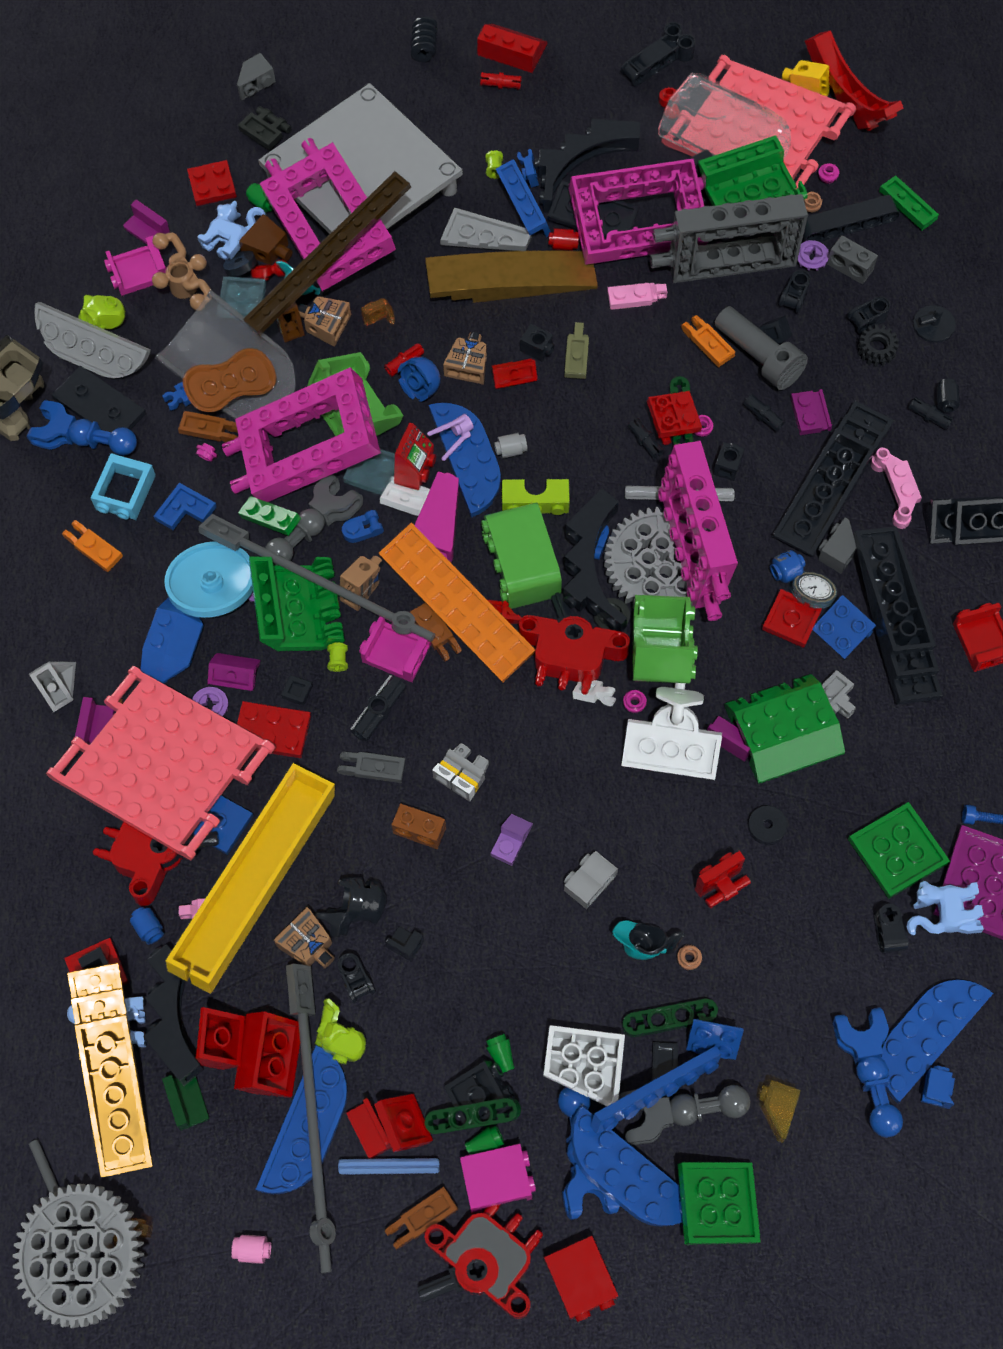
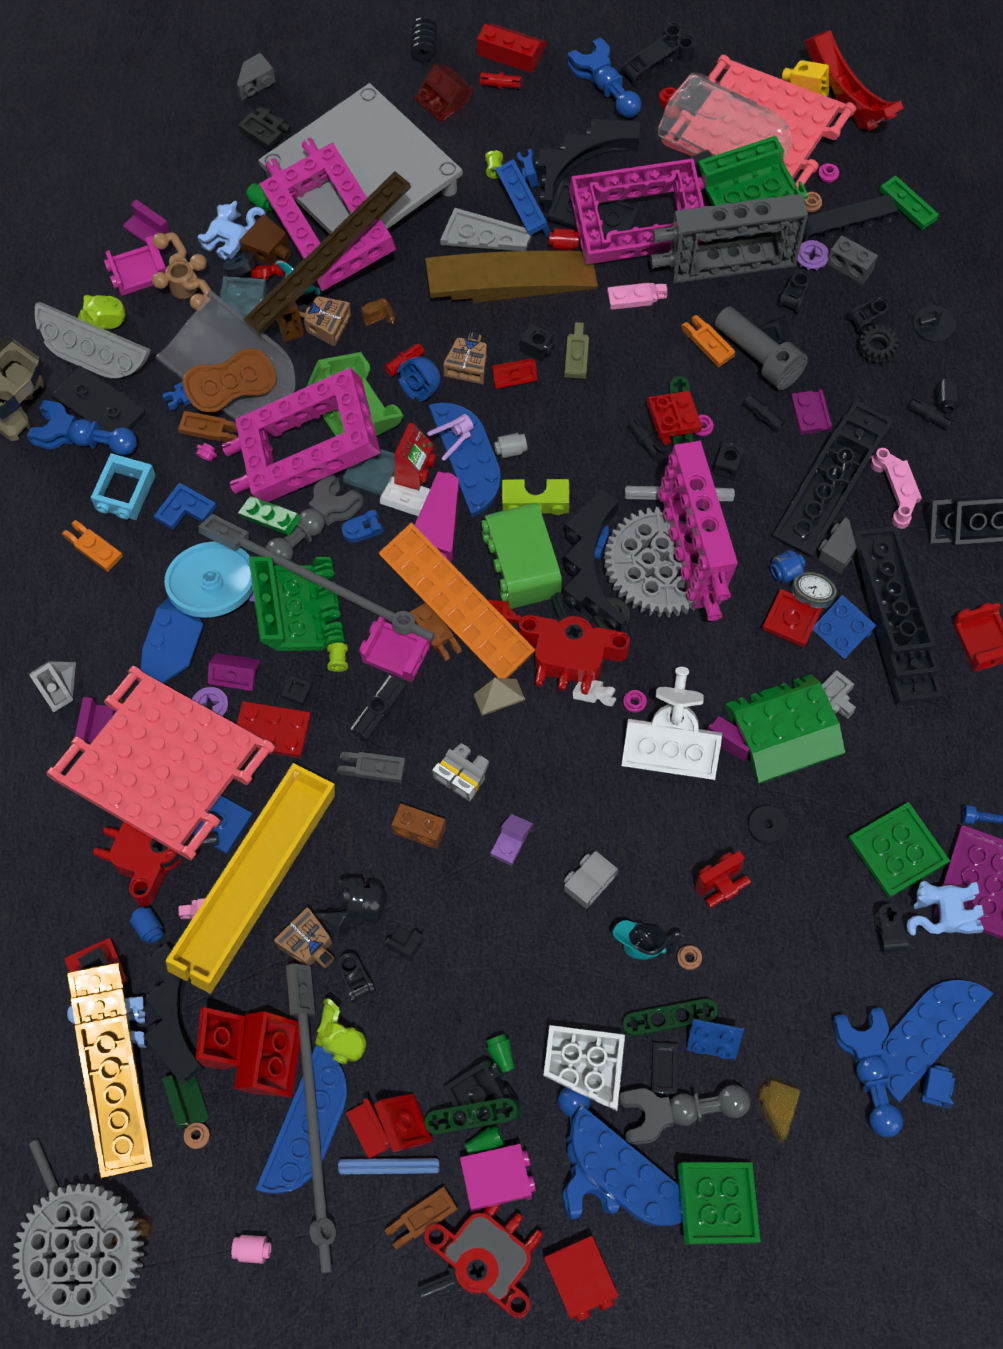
red plate [187,160,236,206] -> none
medium nougat torso [340,556,384,611] -> none
blue plate [591,1046,722,1134] -> none
bright green windscreen [632,595,698,683] -> none
none -> nougat plate [184,1123,210,1149]
none -> clear red slope [414,63,474,122]
none -> dark tan slope [473,678,525,716]
none -> blue piece [567,38,641,118]

